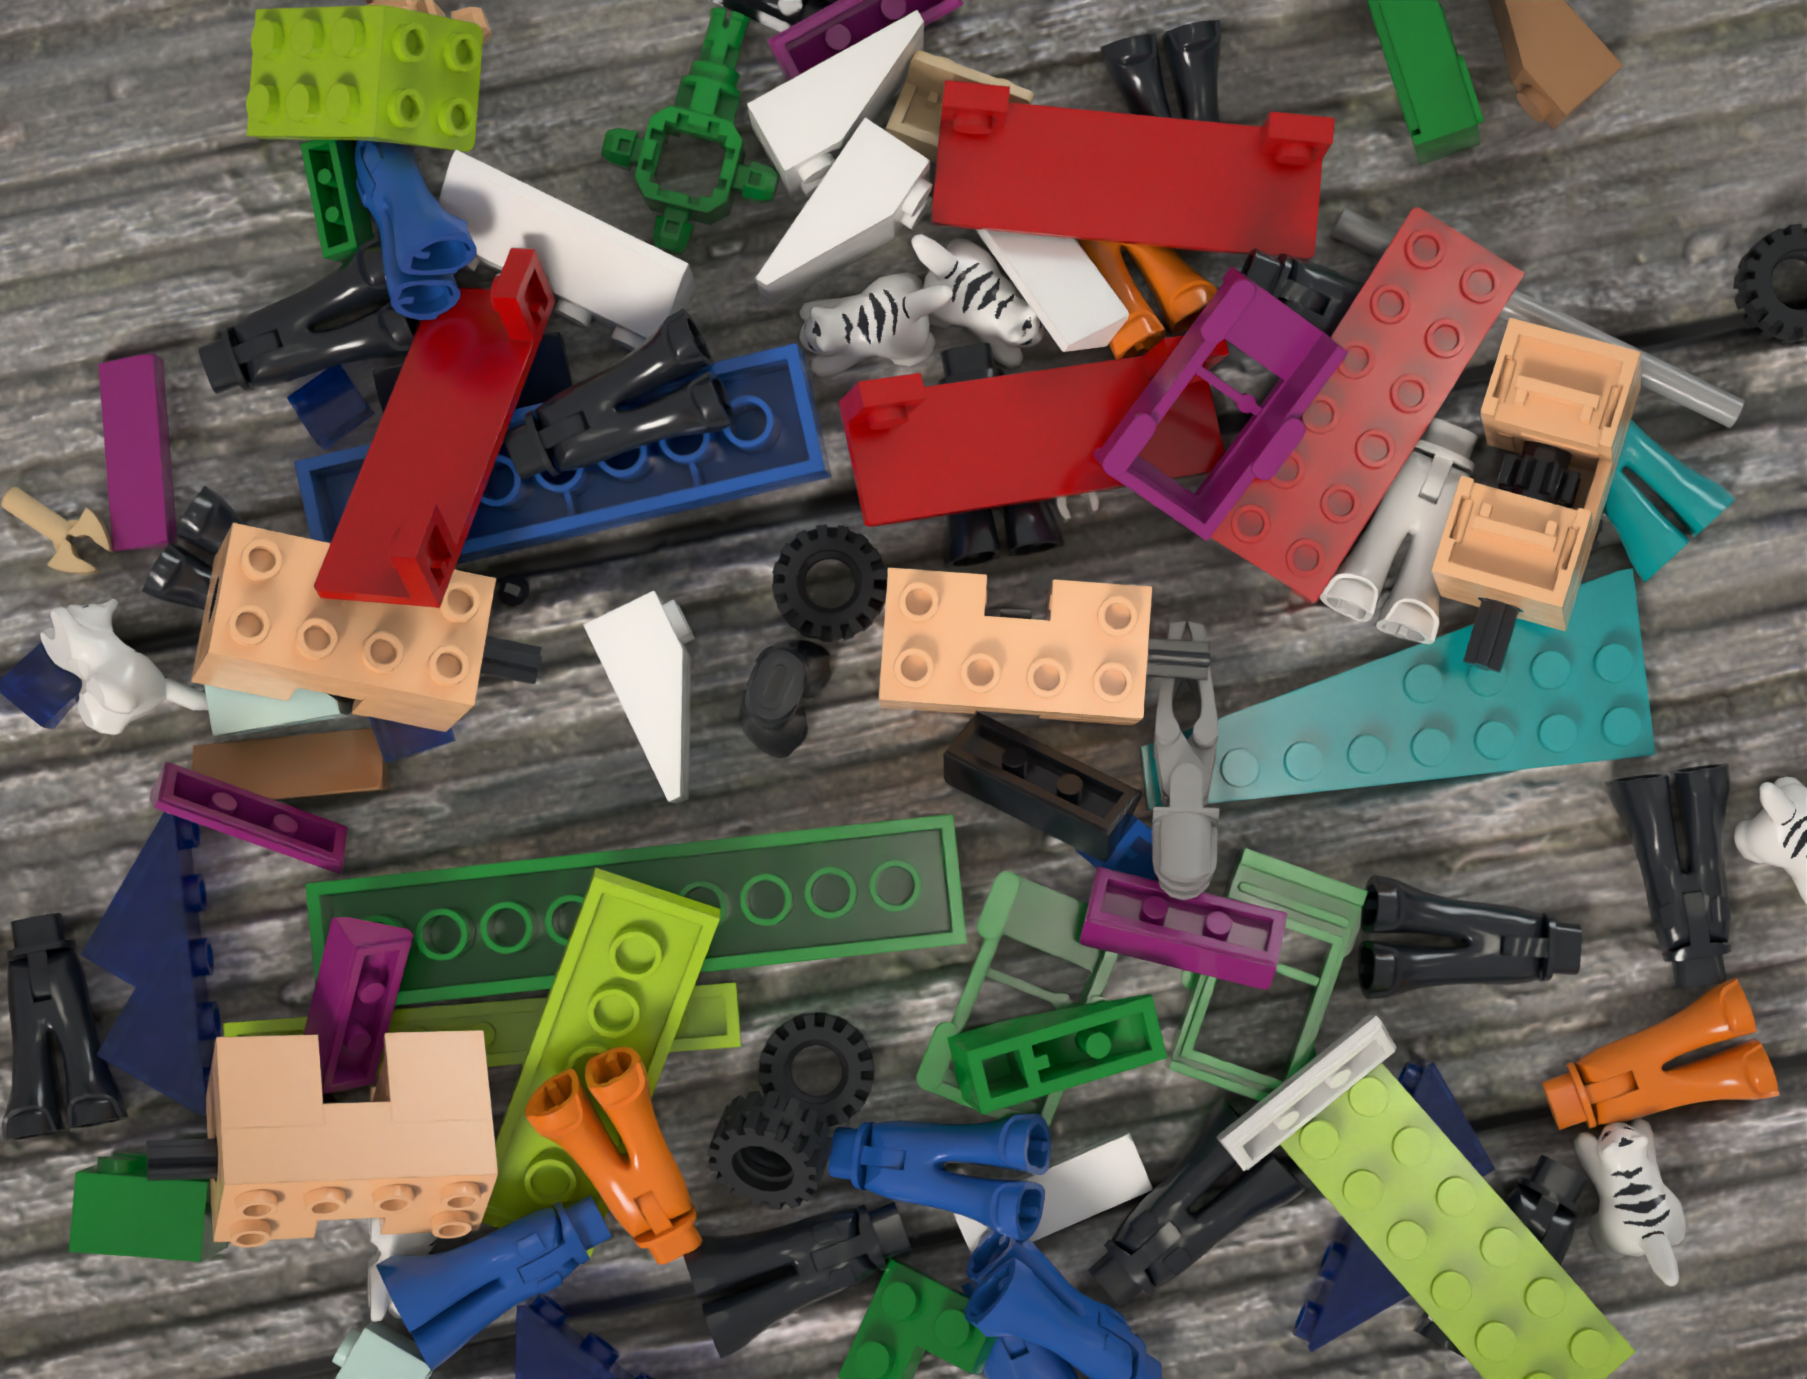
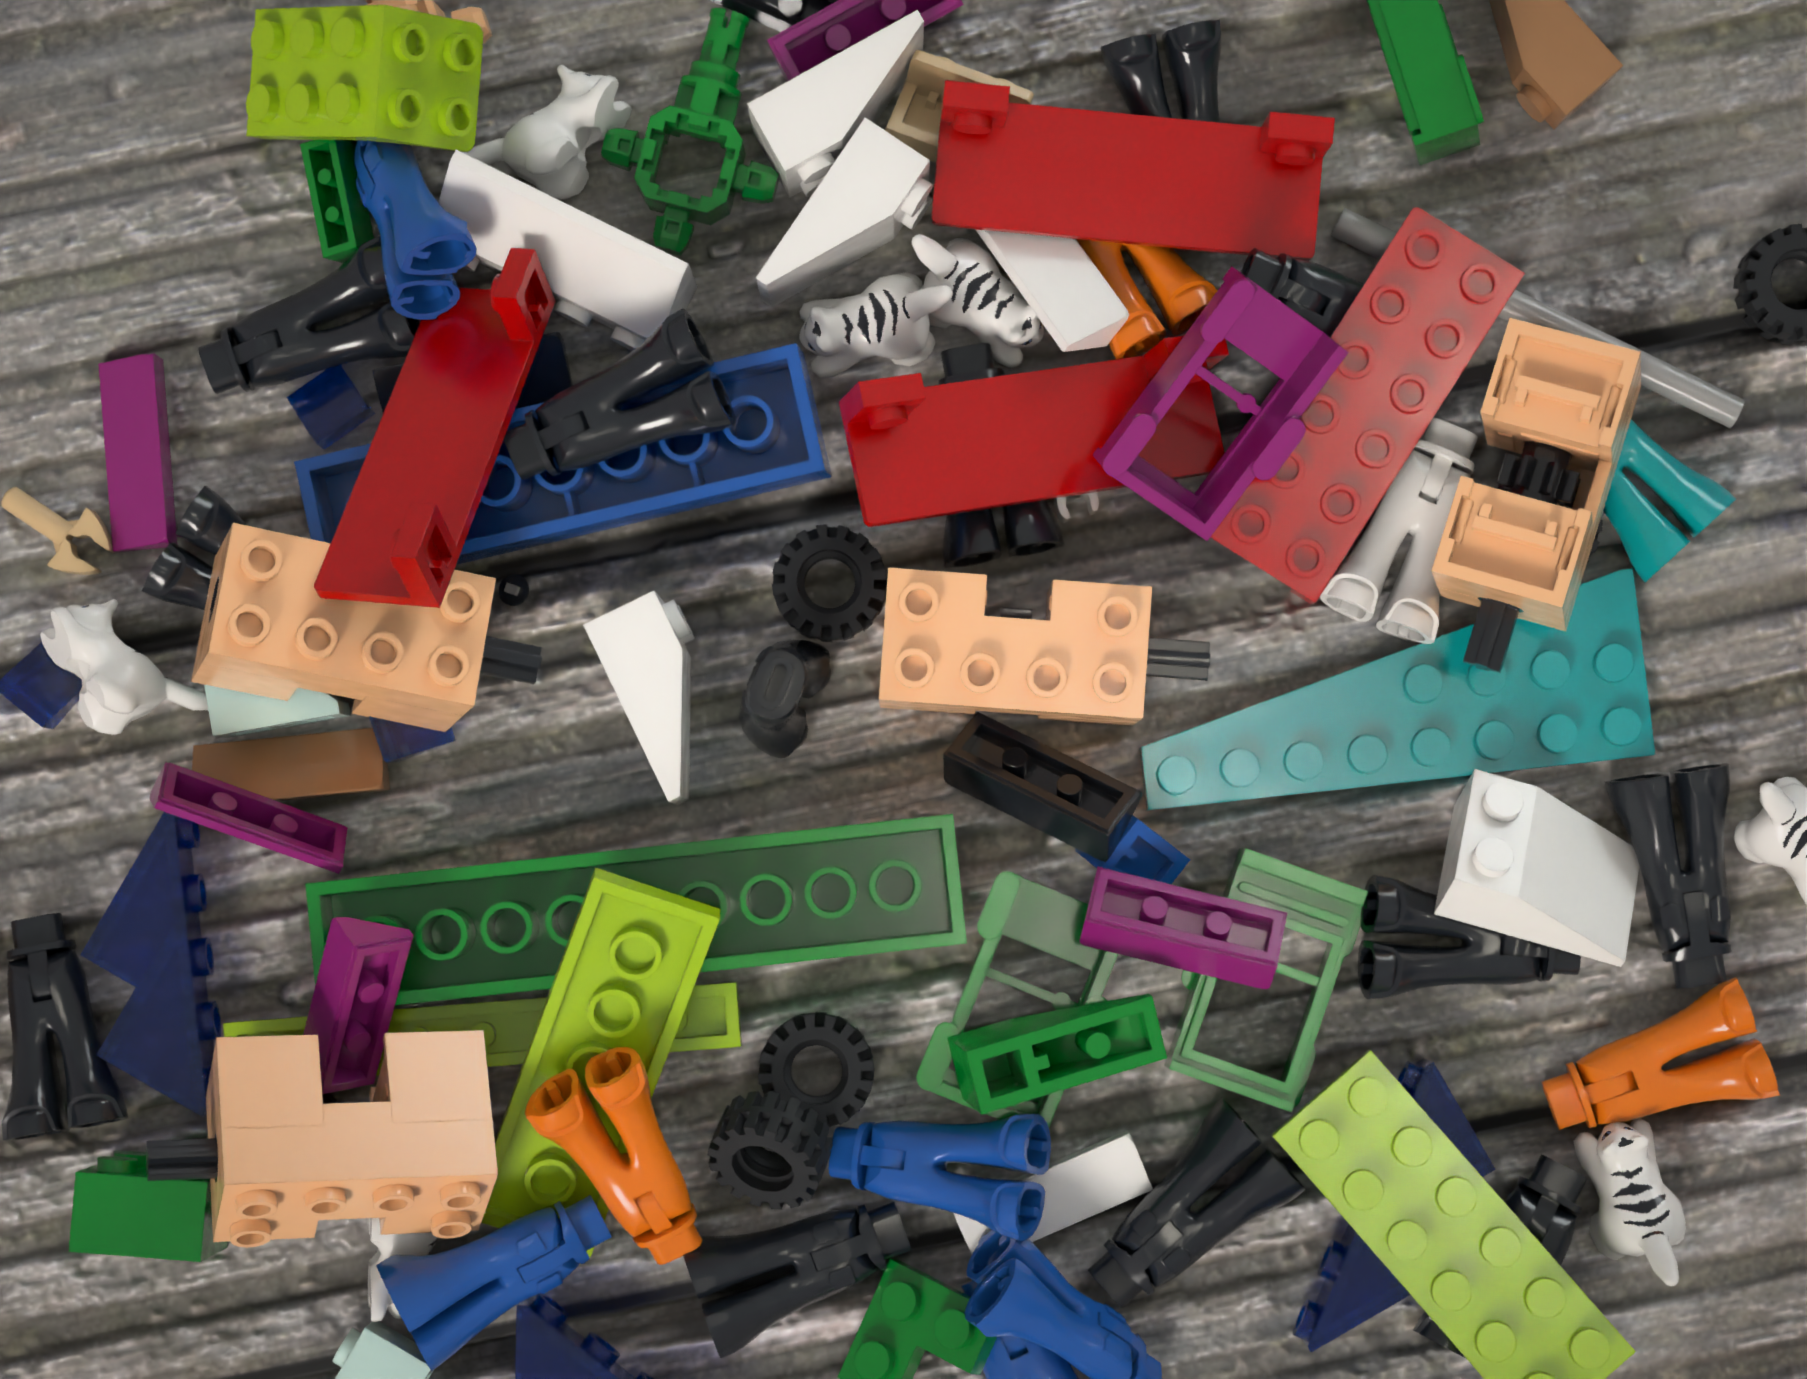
light grey arm [1152,621,1219,900] -> none
white slope [1217,1015,1397,1171] -> none
none -> white animal [462,65,632,200]
none -> white slope [1434,769,1640,967]

